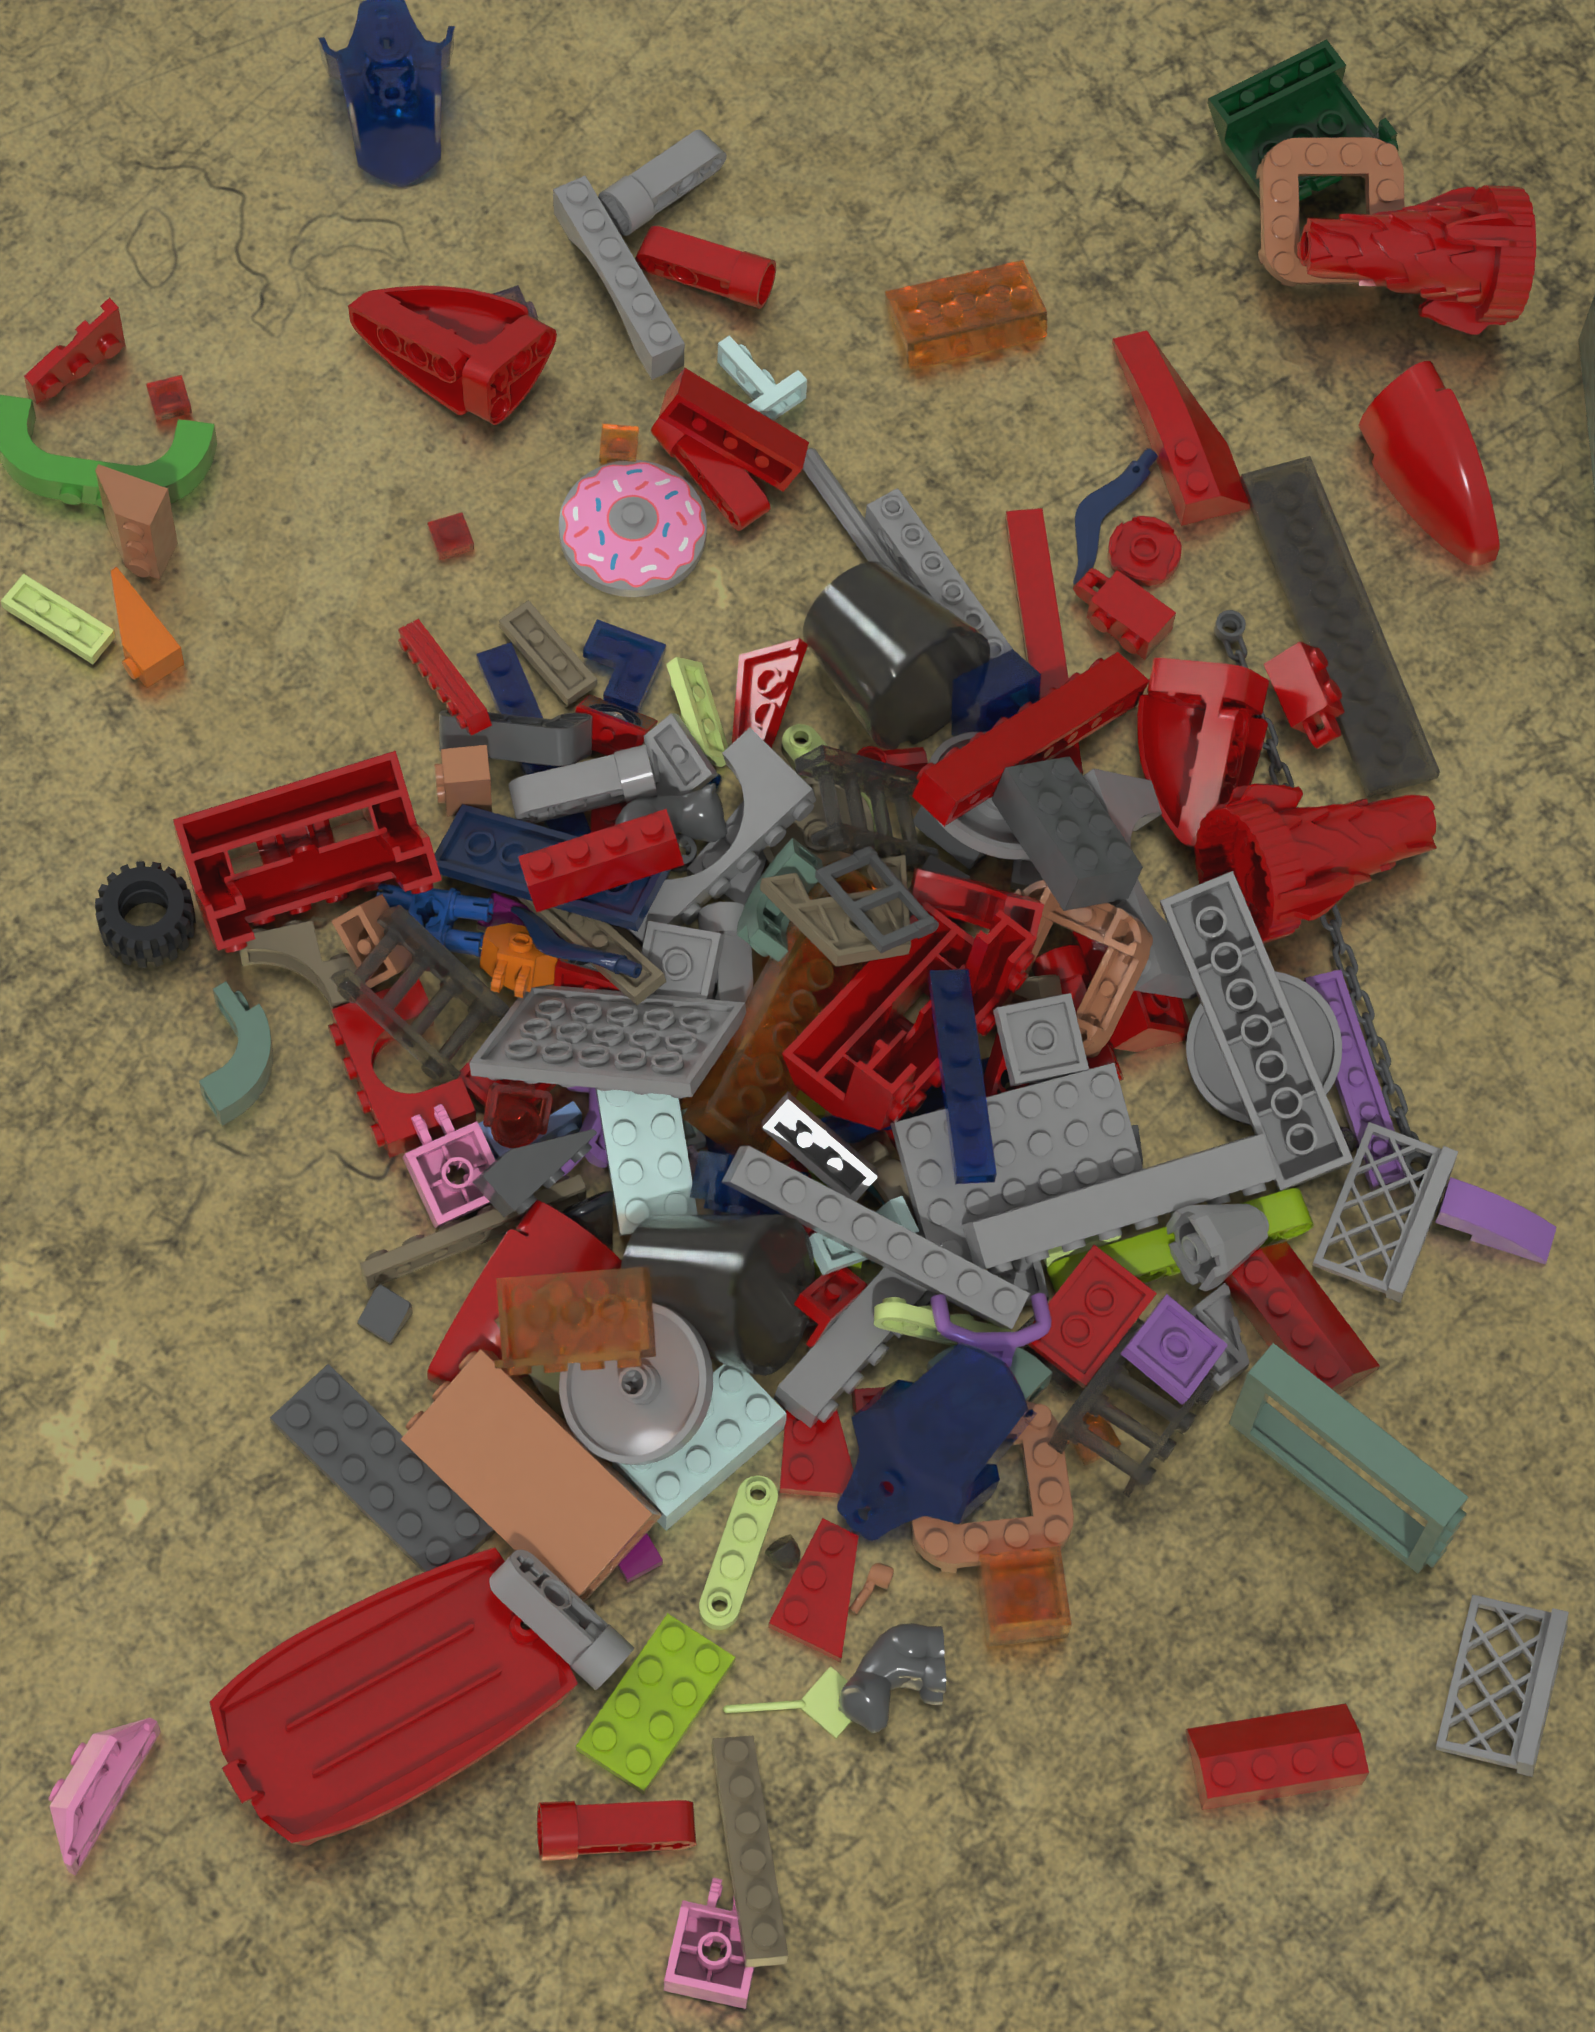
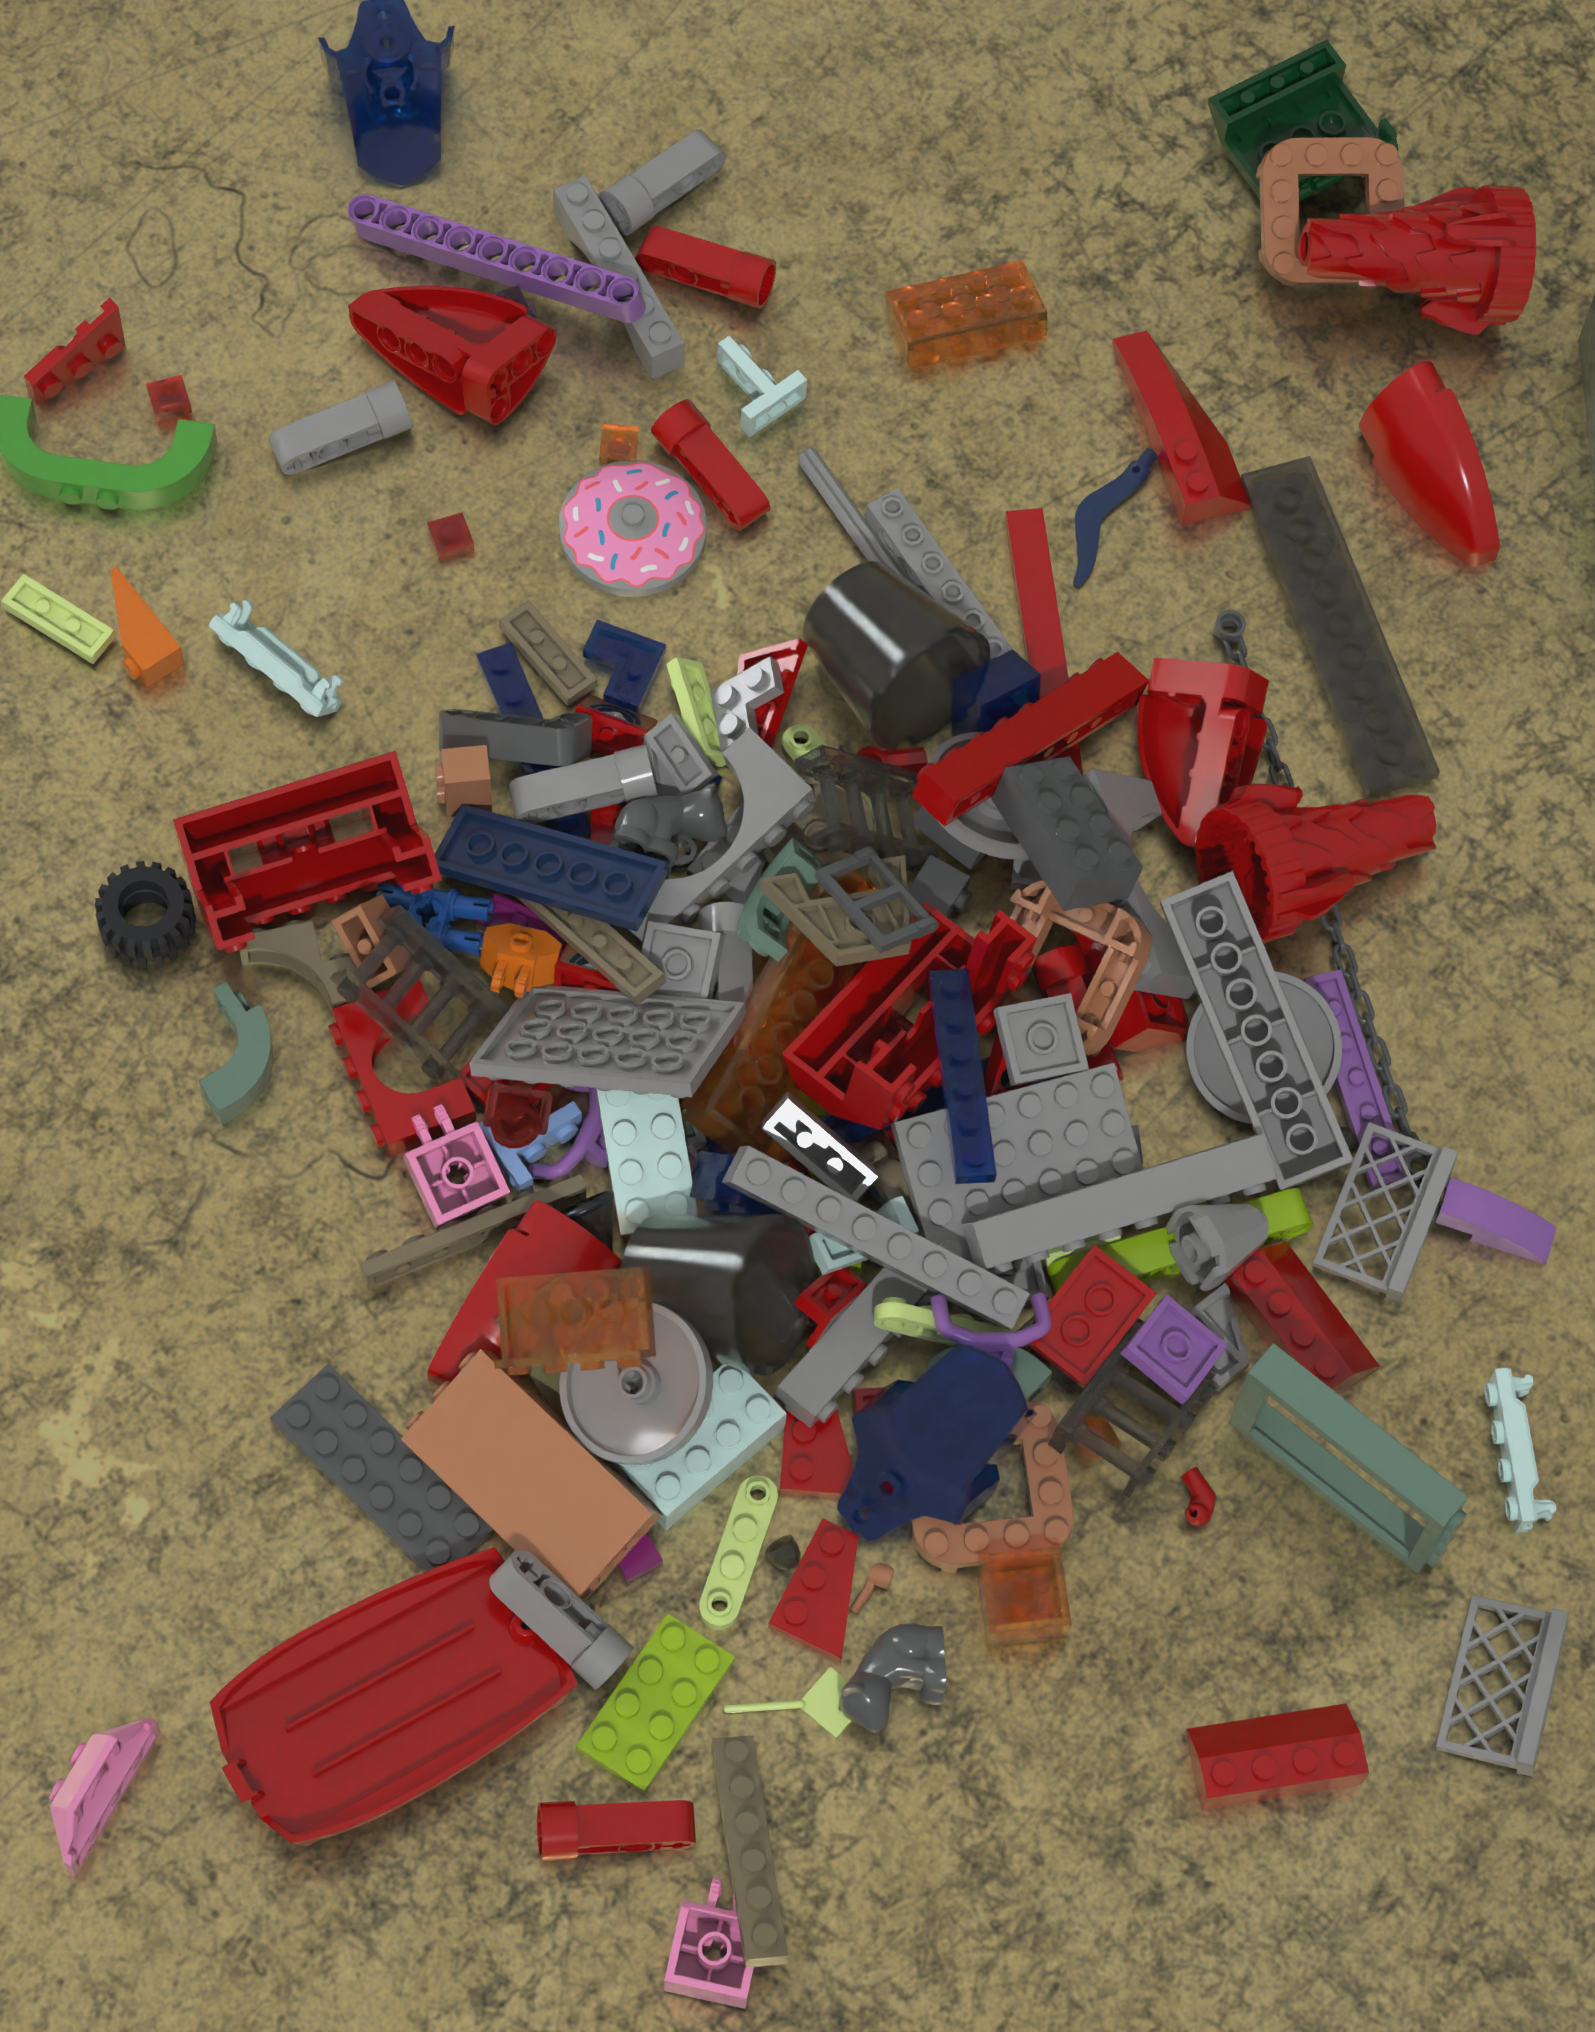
nougat slope [95,464,178,580] -> none
dark grey slope [357,1284,413,1345] -> none
red piece [398,619,492,736] -> none
dark grey slope [472,1129,597,1217] -> none
dark blue piece [511,906,642,979] -> none
red brick [518,809,684,912] -> none
red brick [658,368,809,492] -> none
red arch [909,867,1044,937] -> none
dark tan slope [1015,974,1062,1001] -> none
red brick [1073,568,1176,660] -> none
red tile [1108,516,1182,587] -> none
red brick [1264,641,1345,749] -> none
none -> light aqua piece [208,600,344,717]
none -> light grey beam [269,380,413,475]
none -> medium lavender beam [347,194,646,323]
none -> light grey plate [710,656,784,752]
none -> red arm [1181,1467,1217,1526]
none -> light aqua piece [1484,1368,1557,1533]

